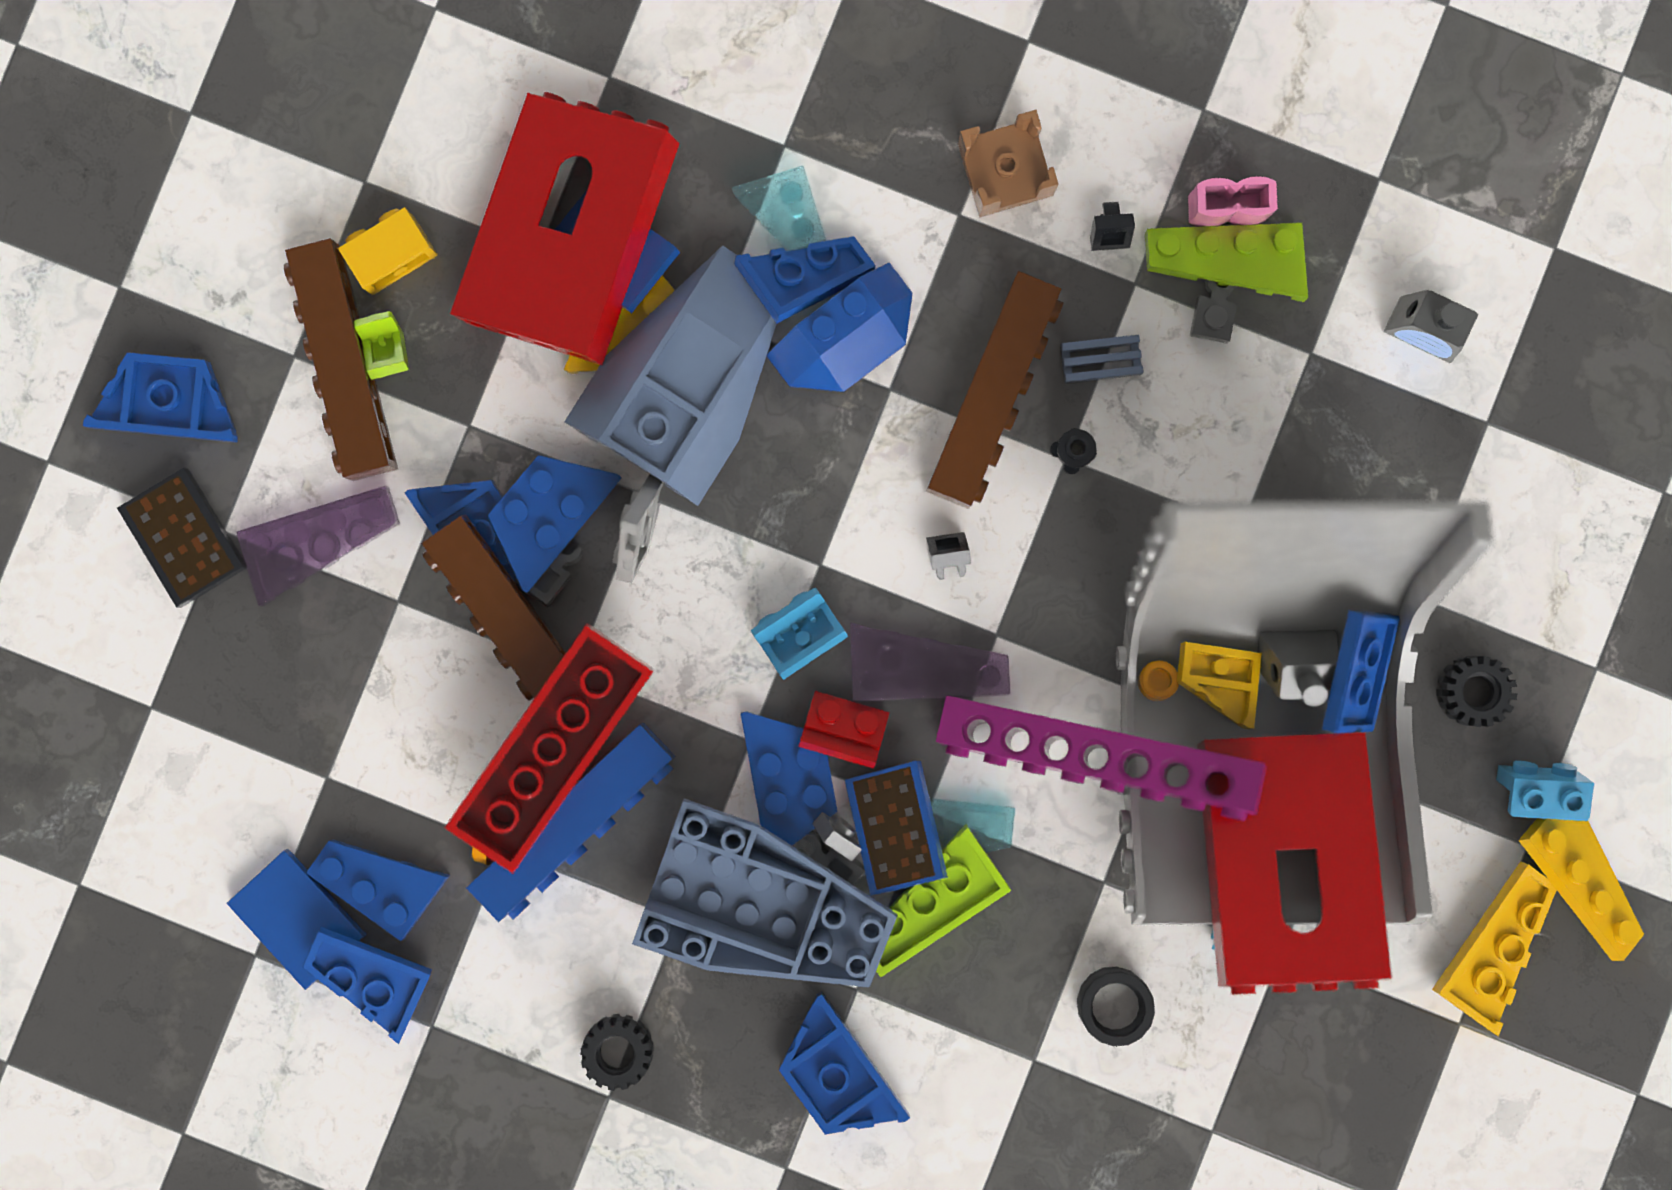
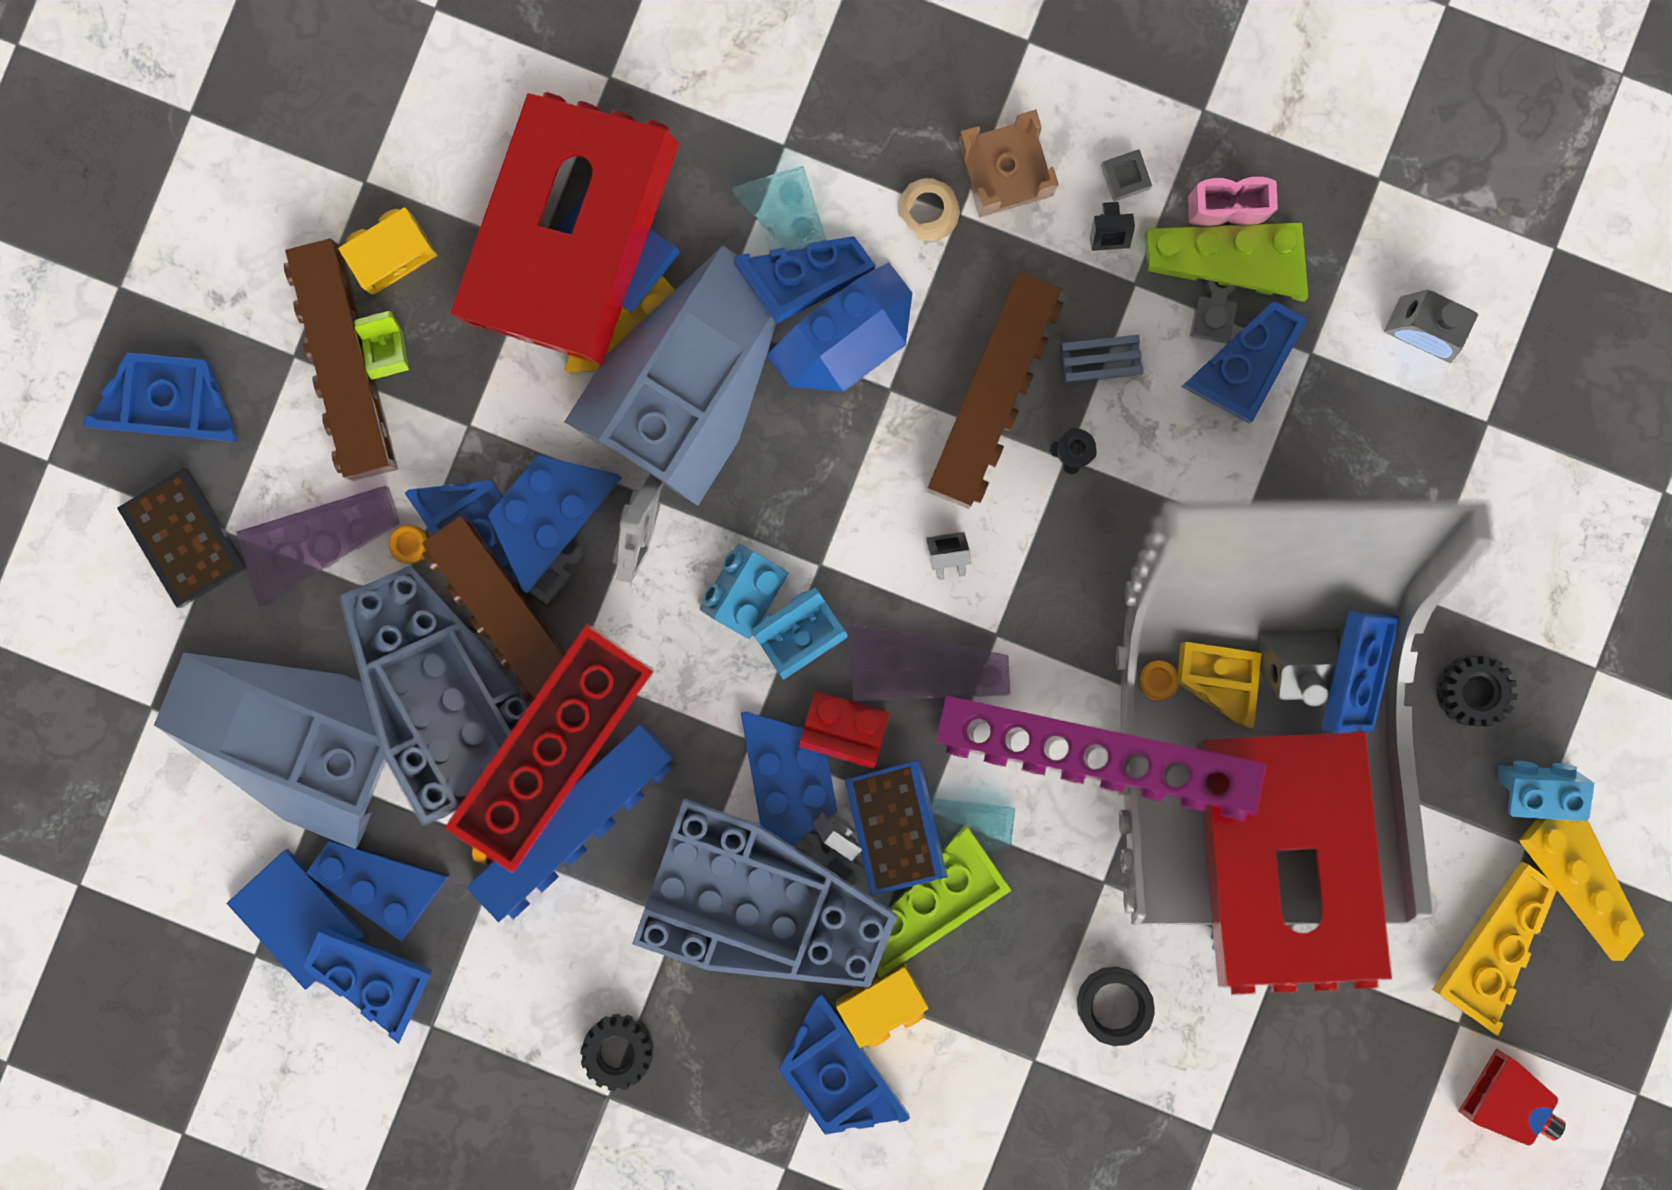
none -> sand blue wedge [154,653,386,849]
none -> sand blue wedge [339,566,530,826]
none -> light orange tile [389,525,429,564]
none -> dark azure bracket [700,544,789,640]
none -> yellow brick [836,962,929,1049]
none -> tan piece [898,178,960,241]
none -> dark grey plate [1101,149,1152,202]
none -> blue wing [1181,301,1308,423]
none -> red torso [1458,1048,1566,1146]

